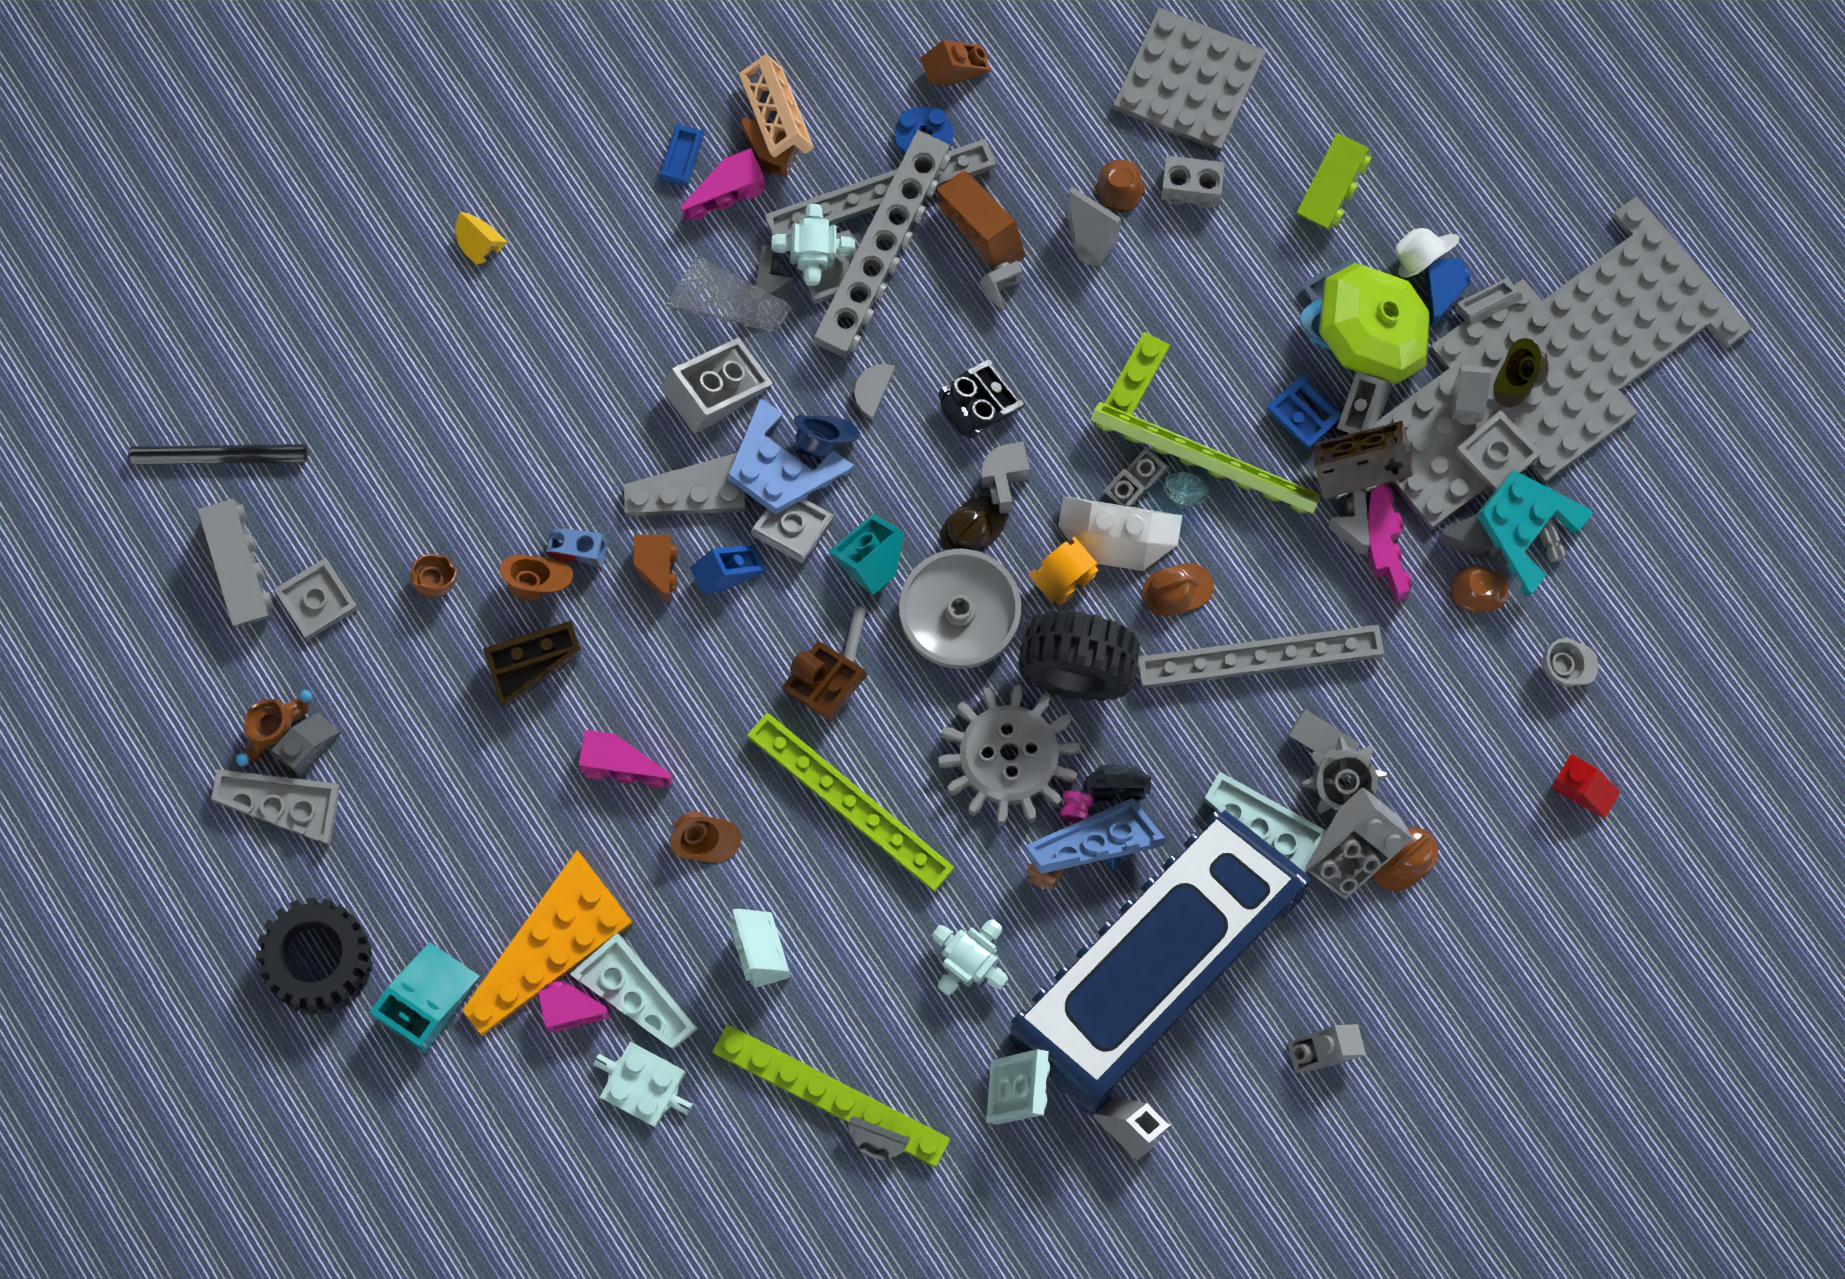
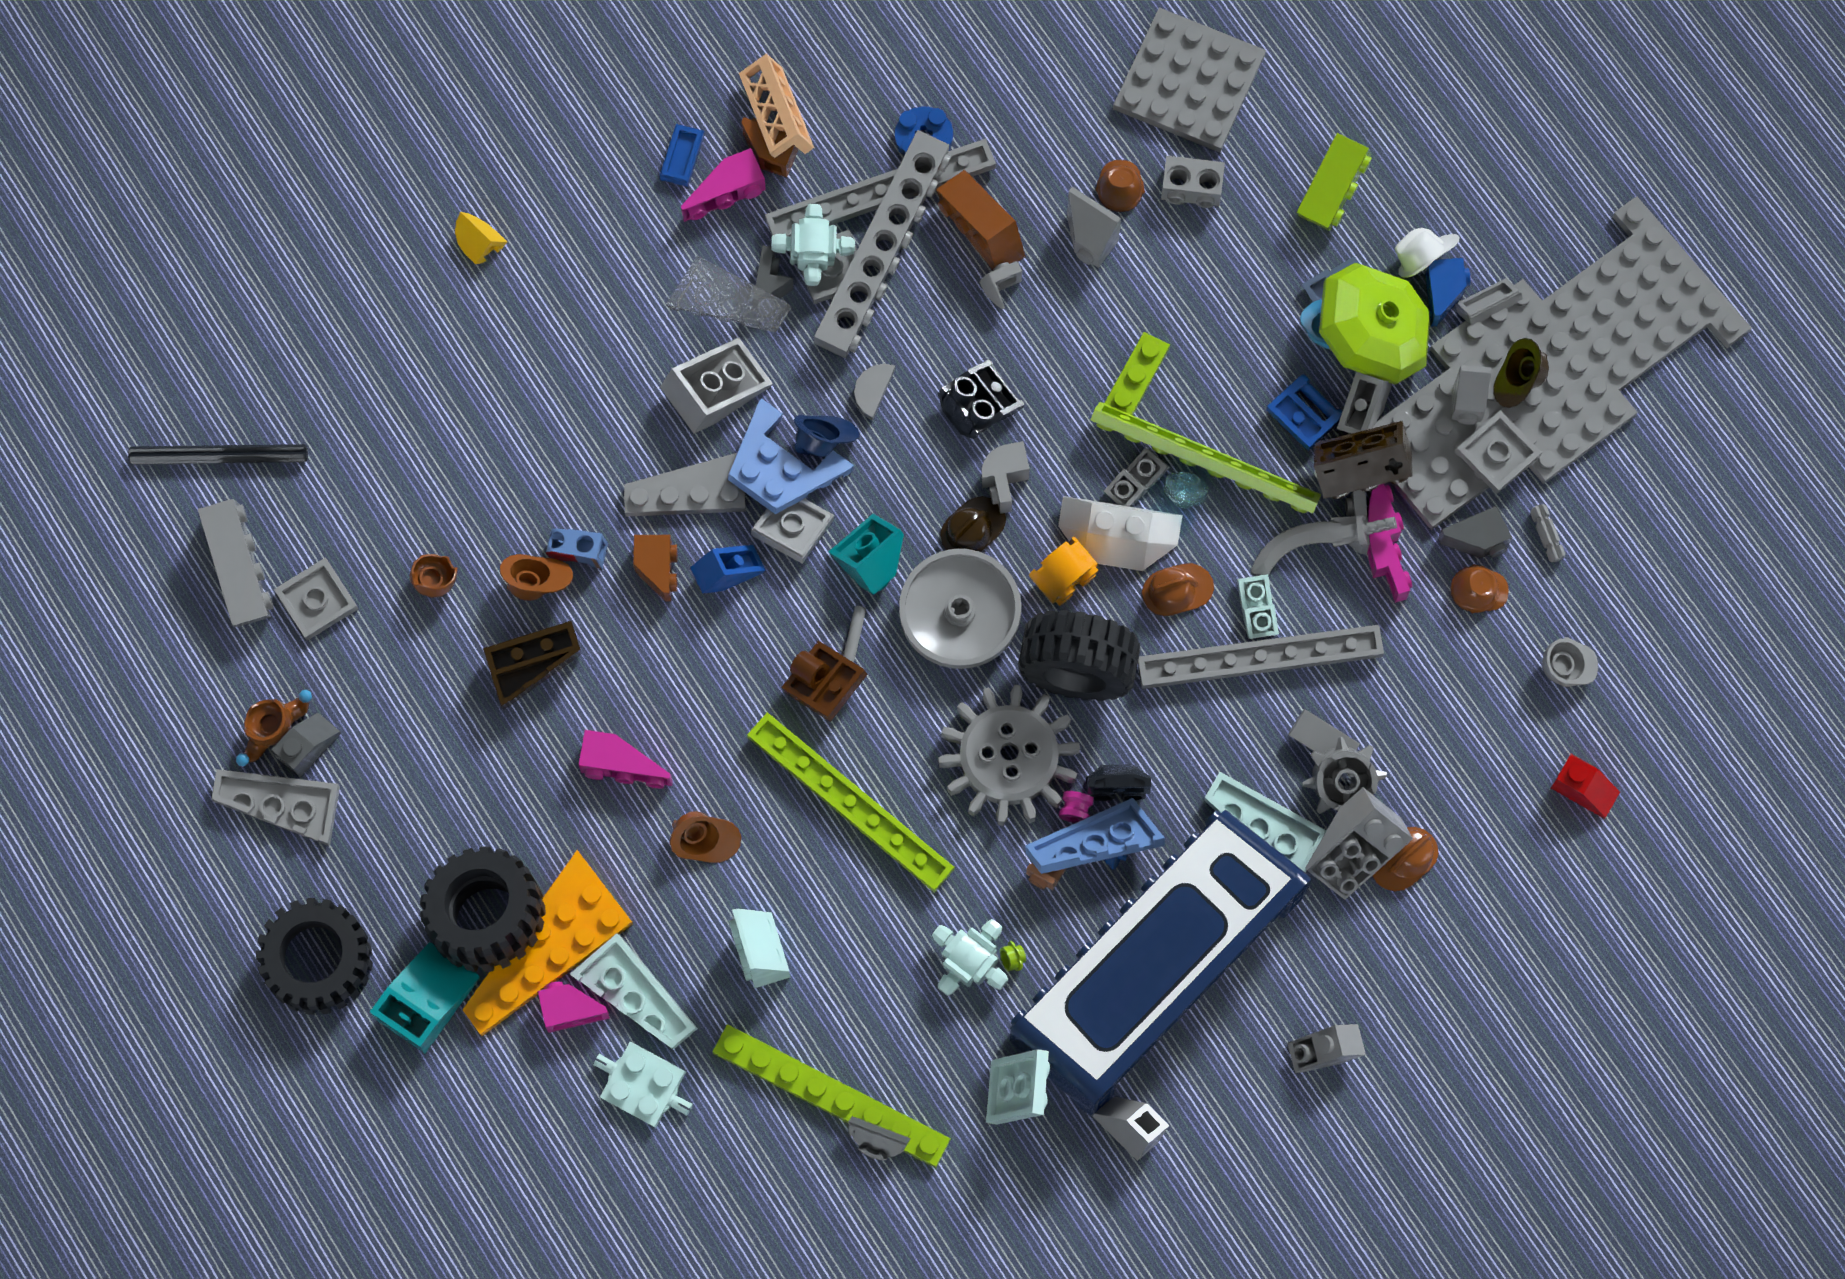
dark orange slope [920,40,991,86] -> none
teal wing [1477,470,1593,597] -> none
none -> black tyre [420,847,546,972]
none -> lime plate [1000,941,1026,971]
none -> light aqua slope [1237,574,1279,639]
none -> light grey sword [1251,515,1397,576]

